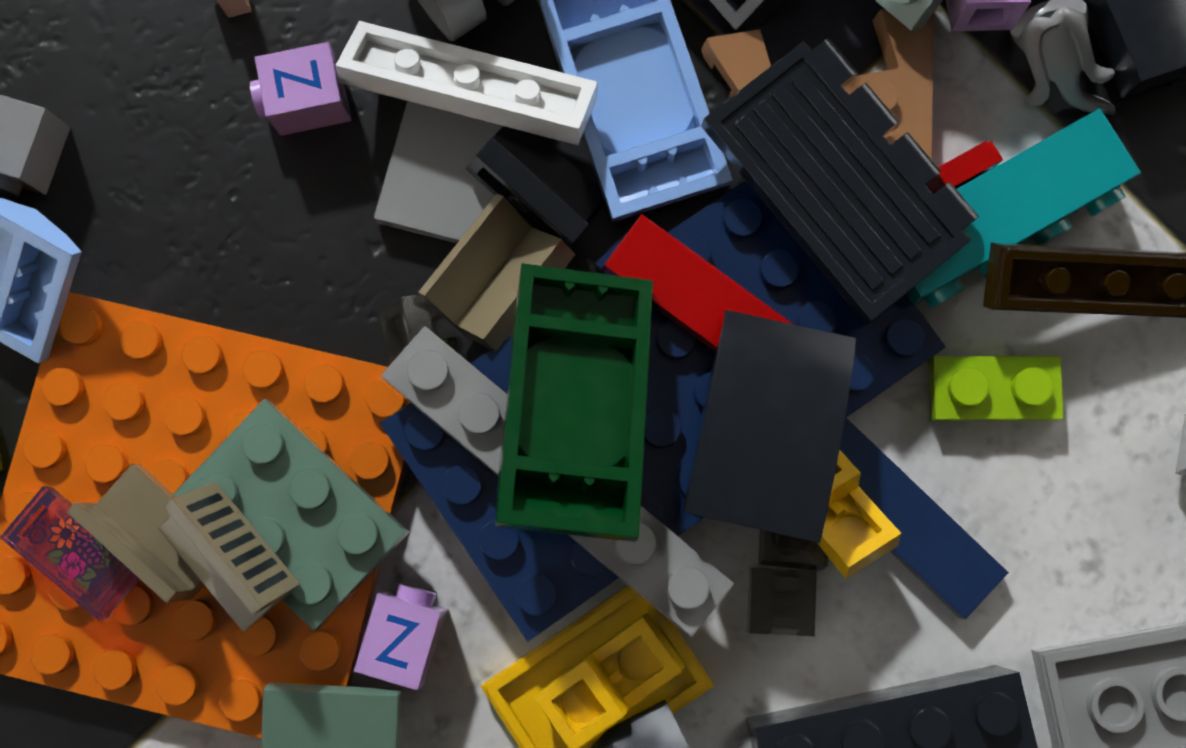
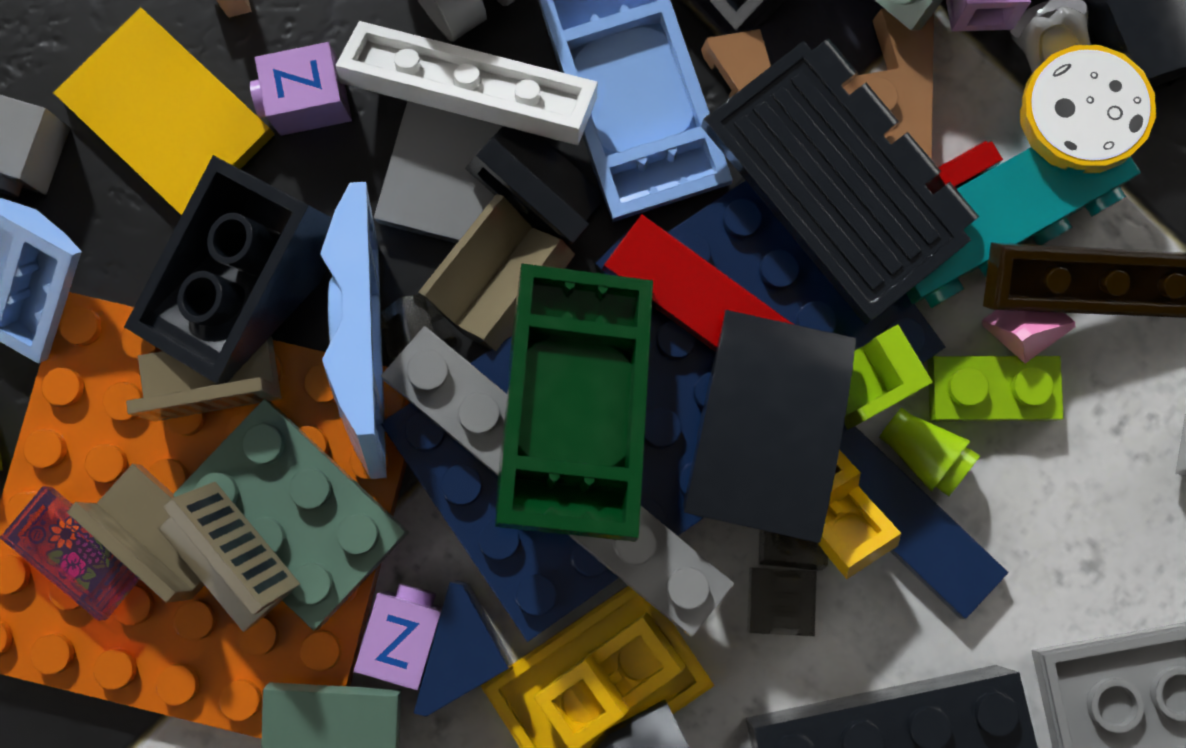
none -> yellow tile [53,7,275,215]
none -> black slope [124,155,332,384]
none -> dark tan panel [126,336,281,421]
none -> light blue slope [320,182,387,479]
none -> dark blue slope [413,580,513,717]
none -> lime panel [844,325,933,430]
none -> lime cone [879,407,980,497]
none -> bright pink slope [982,310,1076,364]
none -> white tile [1020,45,1156,173]

